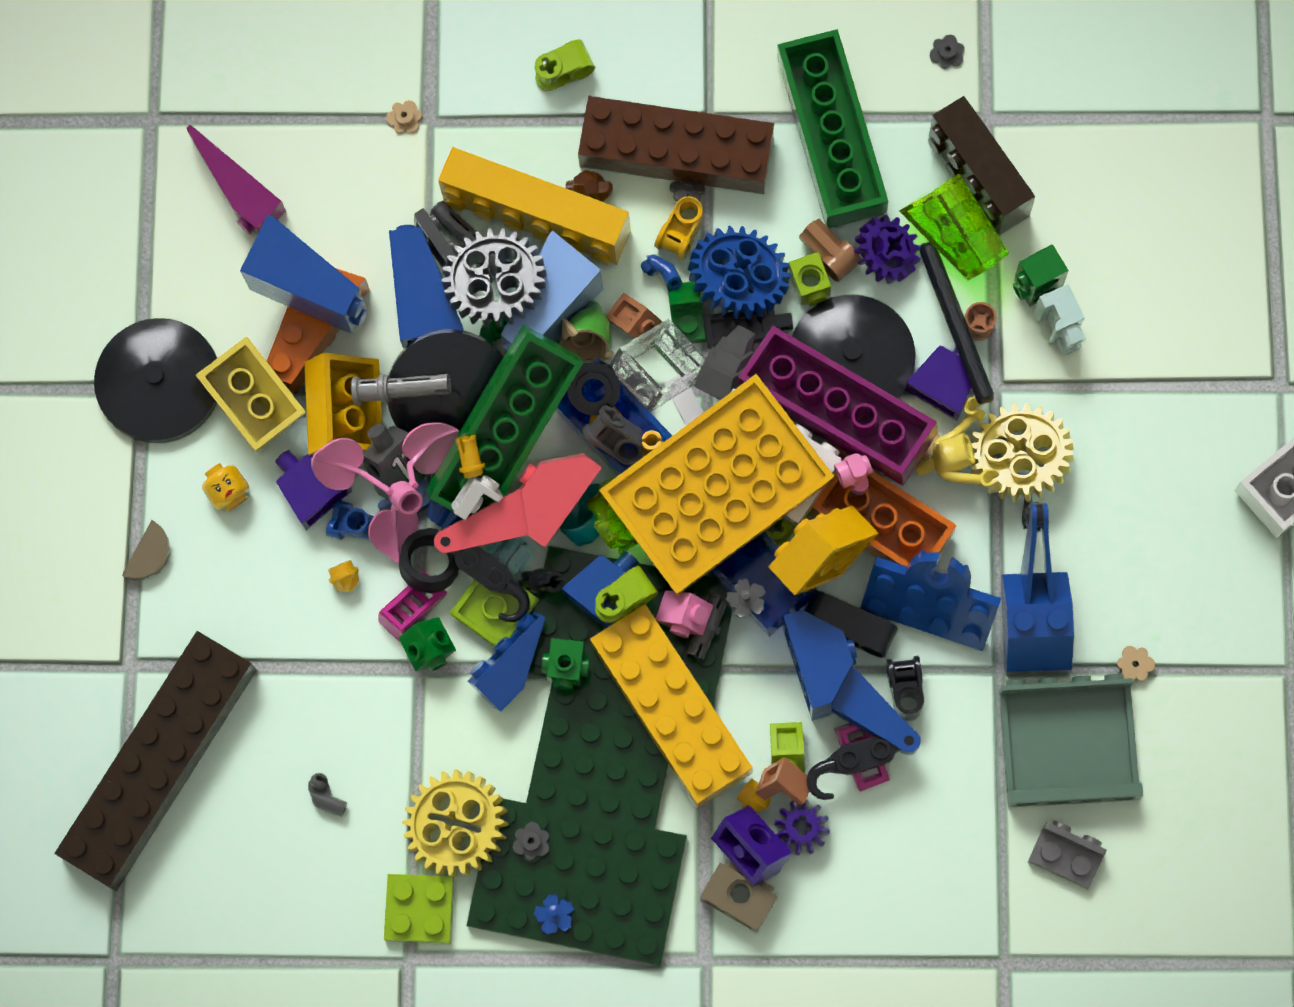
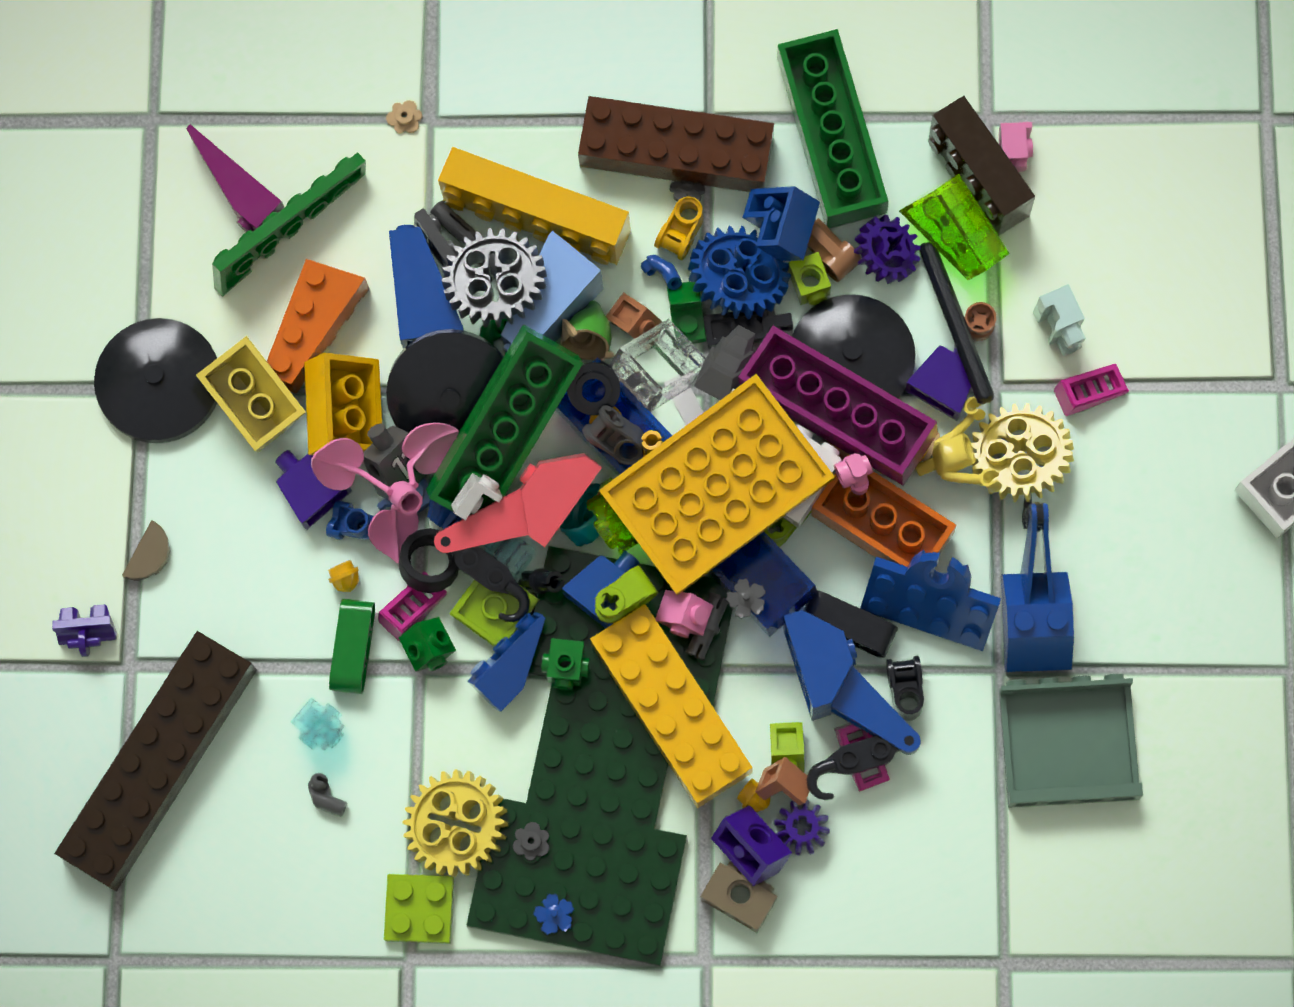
yellow head [201,463,250,512] -> none
blue slope [240,215,368,334] -> none
light grey pin [351,374,452,406] -> none
yellow pin [455,435,485,478] -> none
lime piece [534,39,596,91] -> none
reddish brown rock [566,170,613,202] -> none
yellow brick [769,506,879,595] -> none
dark grey plant [929,34,965,69] -> none
green brick [1013,244,1069,307] -> none
flat silver bracket [1027,820,1107,890] -> none
tan plant [1117,646,1155,681] -> none
none -> dark purple hips [52,604,117,657]
none -> green wing [212,152,366,297]
none -> clear light blue brick [291,697,345,751]
none -> green beam [329,599,375,694]
none -> blue brick [742,186,820,261]
none -> bright pink brick [998,122,1033,172]
none -> dark pink slope [1054,363,1129,416]

